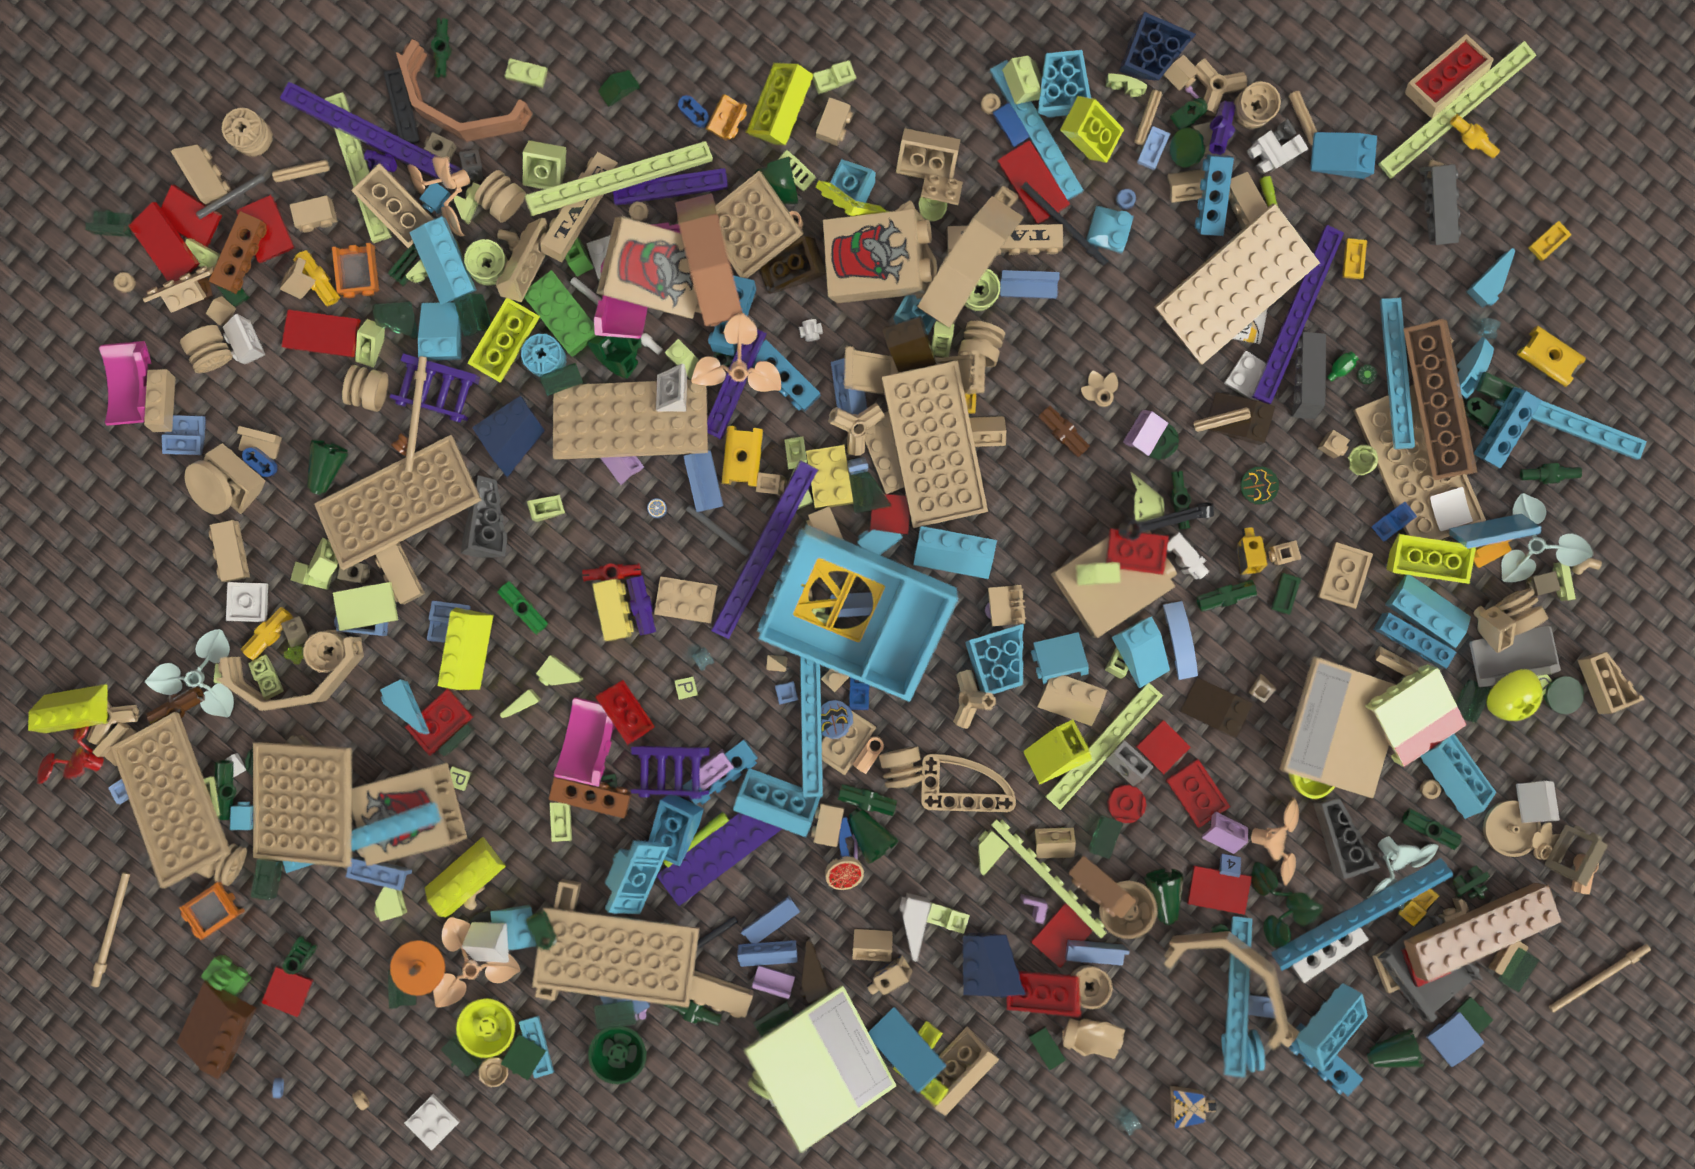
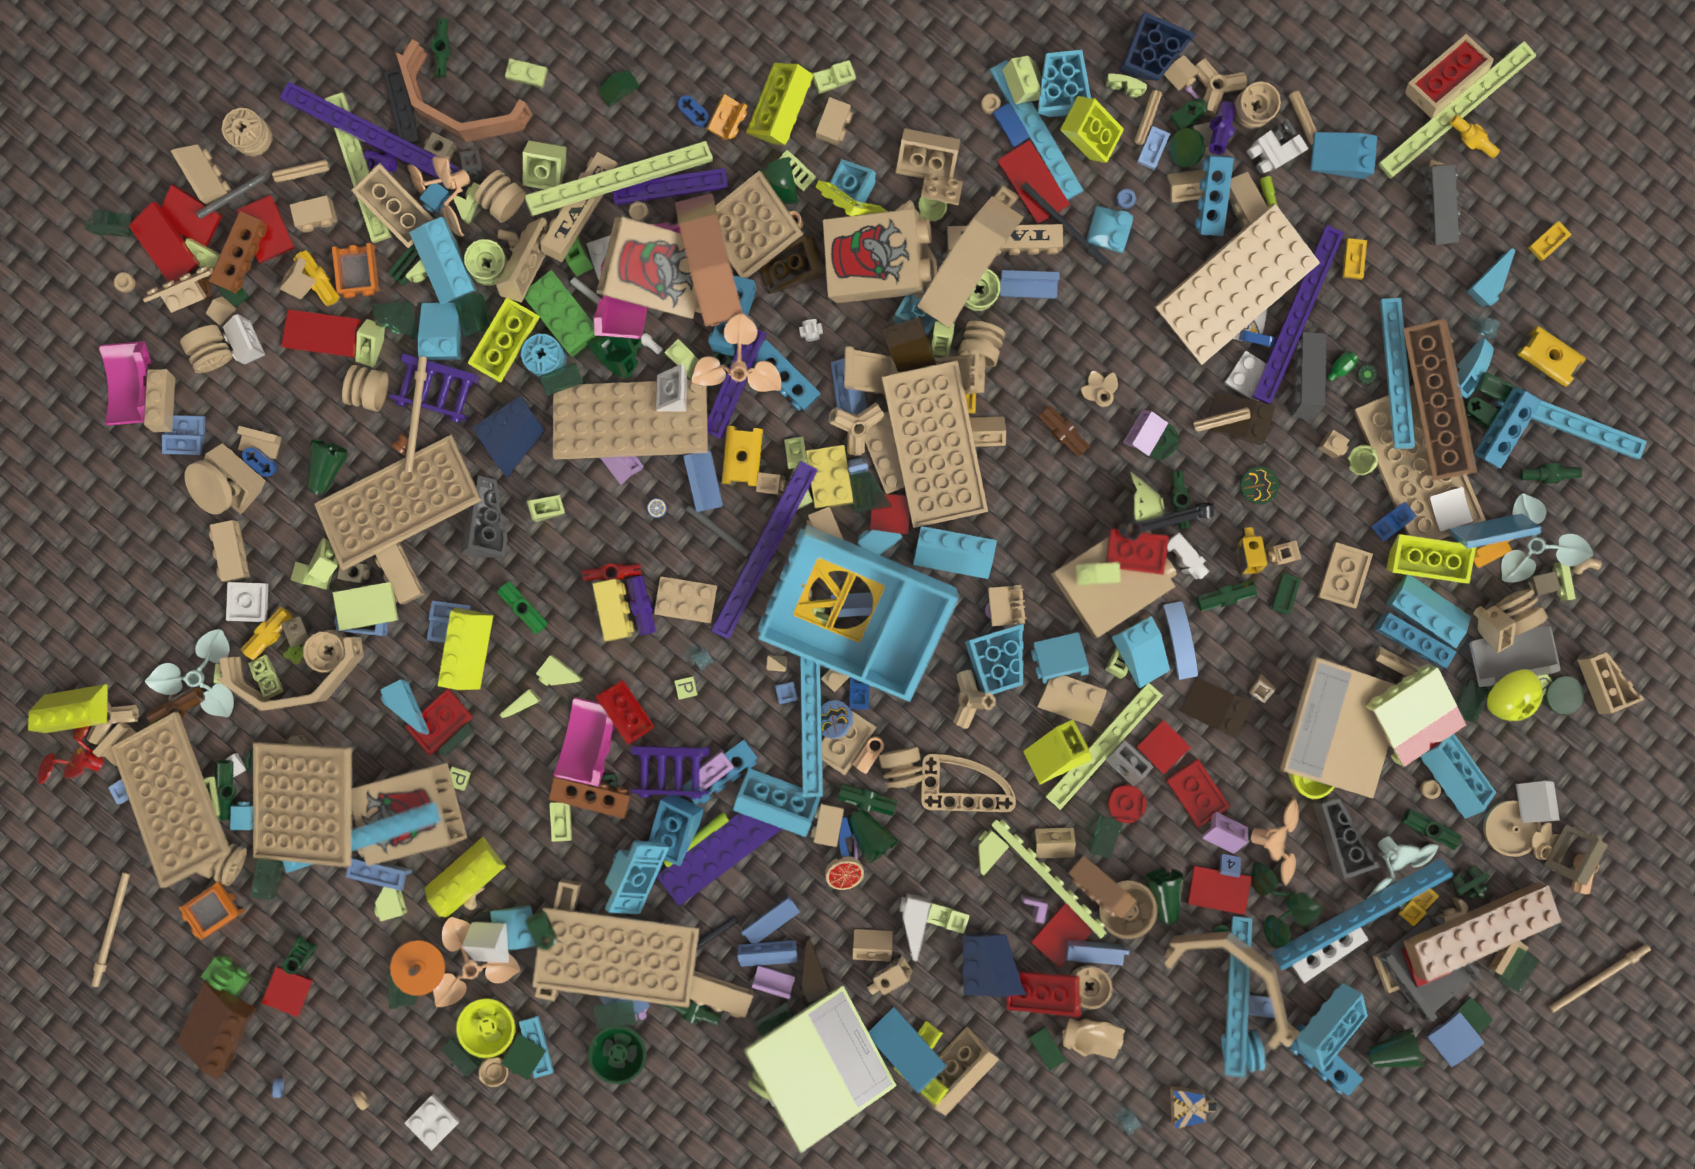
none -> blue beam [1239,330,1276,347]

